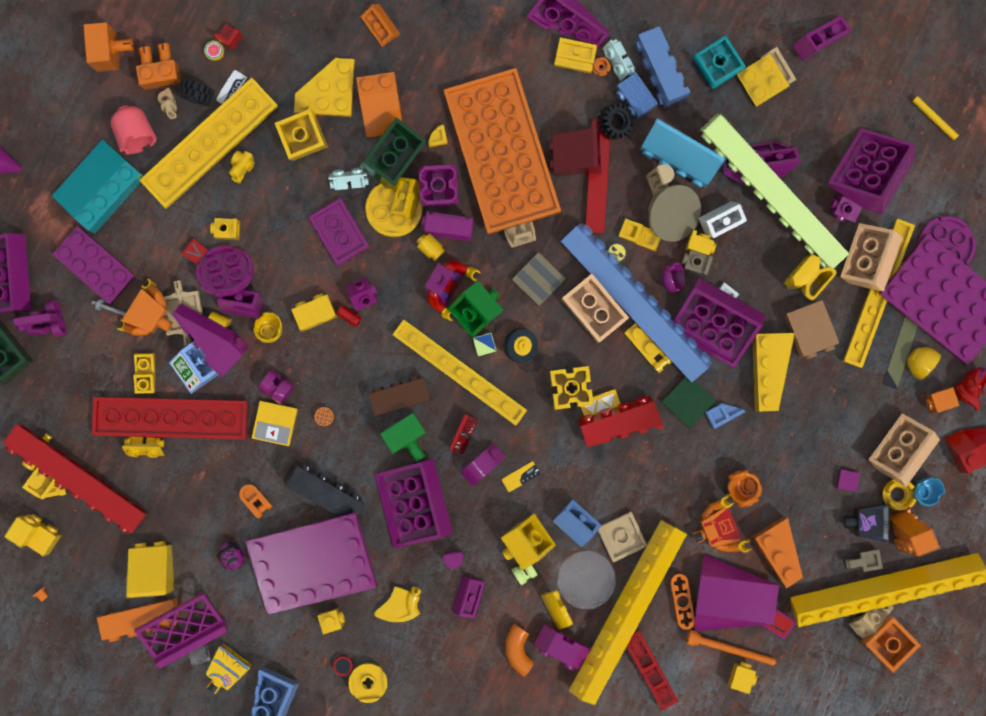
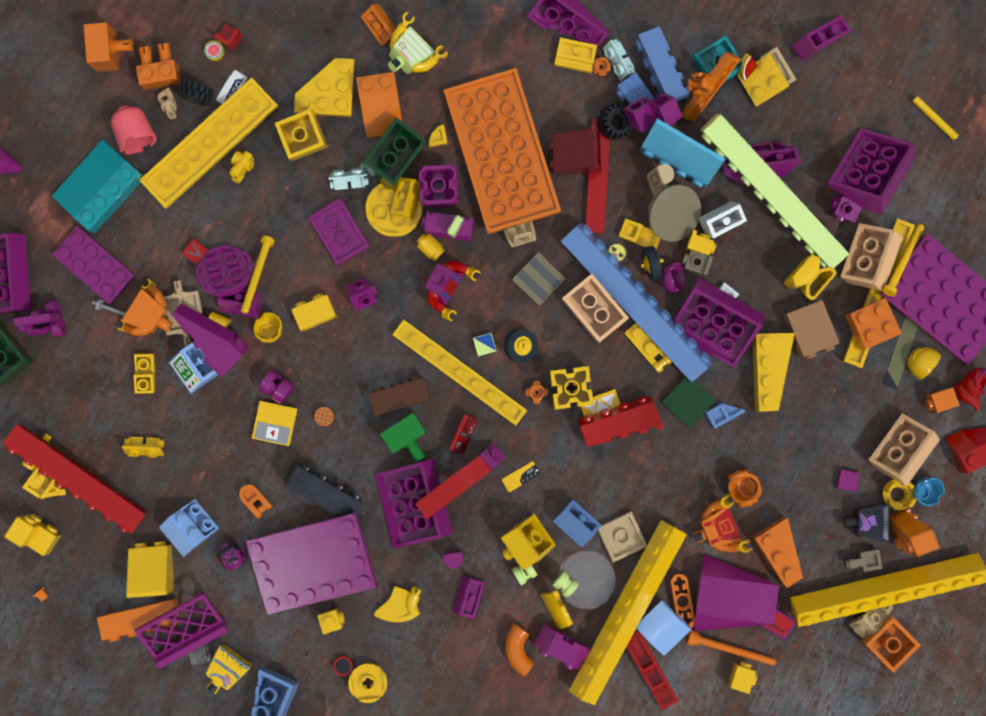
red plate [92,397,248,439] -> none
yellow brick [210,218,240,240] -> none
red pin [336,305,362,327] -> none
green brick [448,281,503,338] -> none
magenta tile [917,216,976,265] -> none
none -> light blue slope [159,499,219,557]
none -> yellow bar [241,236,275,314]
none -> torso [388,12,448,74]
none -> red slope [416,455,492,519]
none -> yellowish green tile [447,216,464,238]
none -> orange plate [525,381,548,404]
none -> yellowish green wheel [552,571,579,598]
none -> magenta brick [624,93,682,133]
none -> light blue slope [637,600,692,655]
none -> black wheel [641,246,664,281]
none -> orange plate [681,52,741,121]
none -> tile [739,53,758,80]
none -> orange brick [845,298,902,350]
none -> yellow bar [882,224,924,297]

